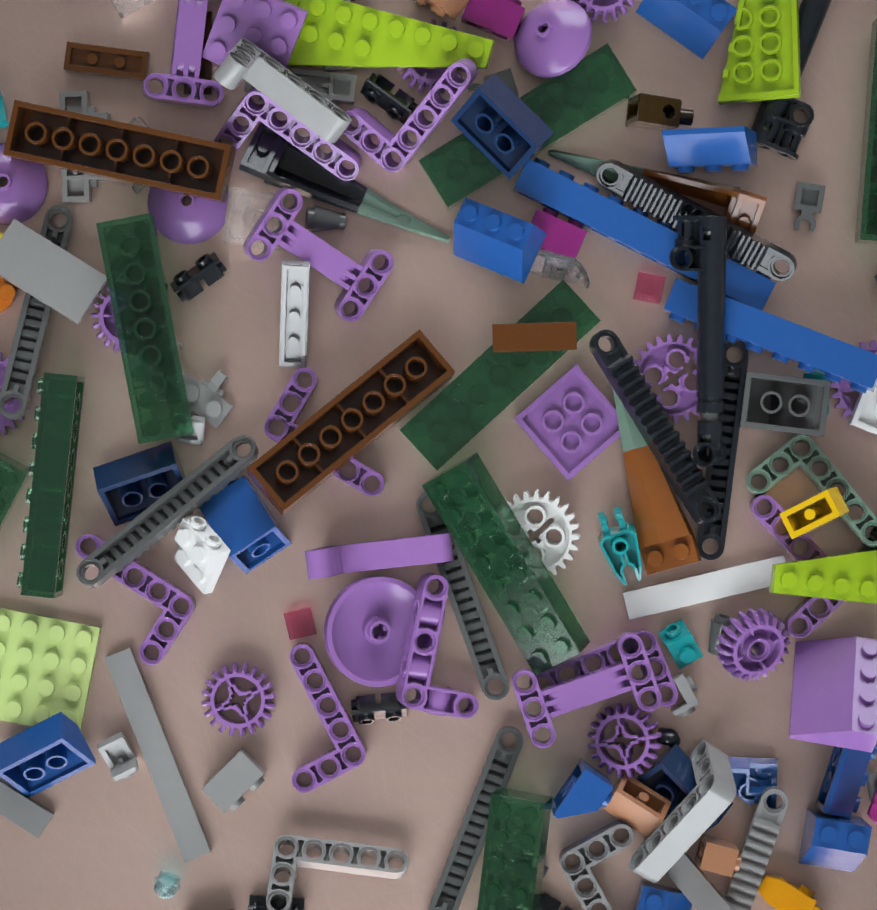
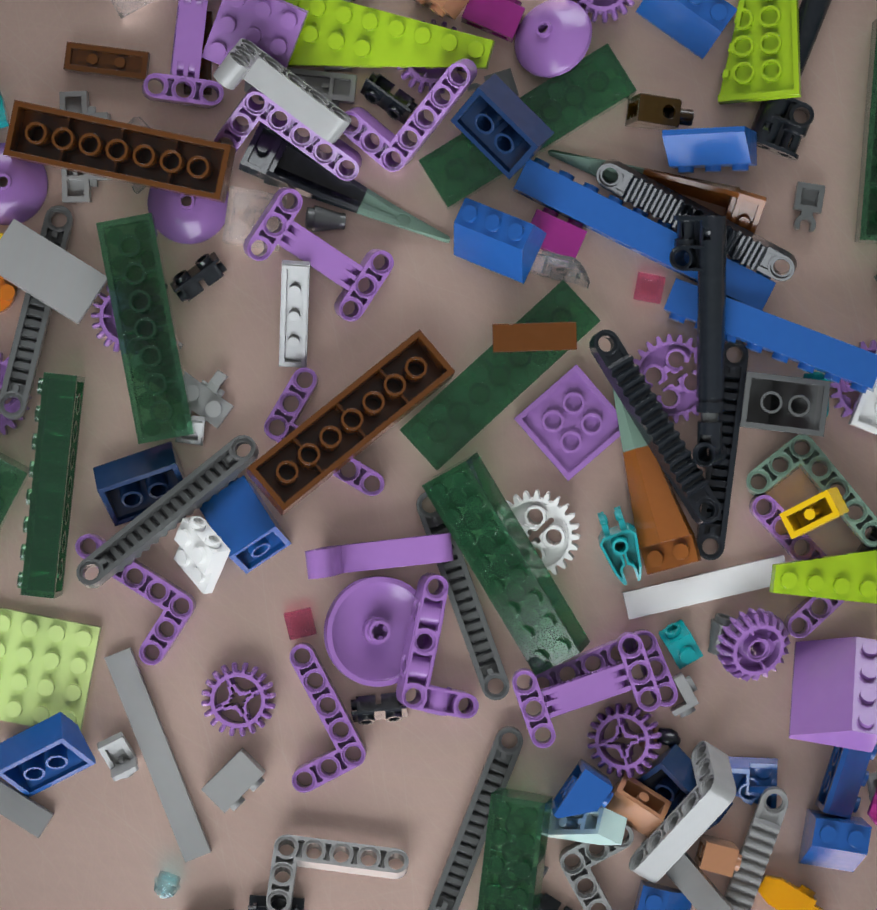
none -> light aqua slope [541,807,627,845]

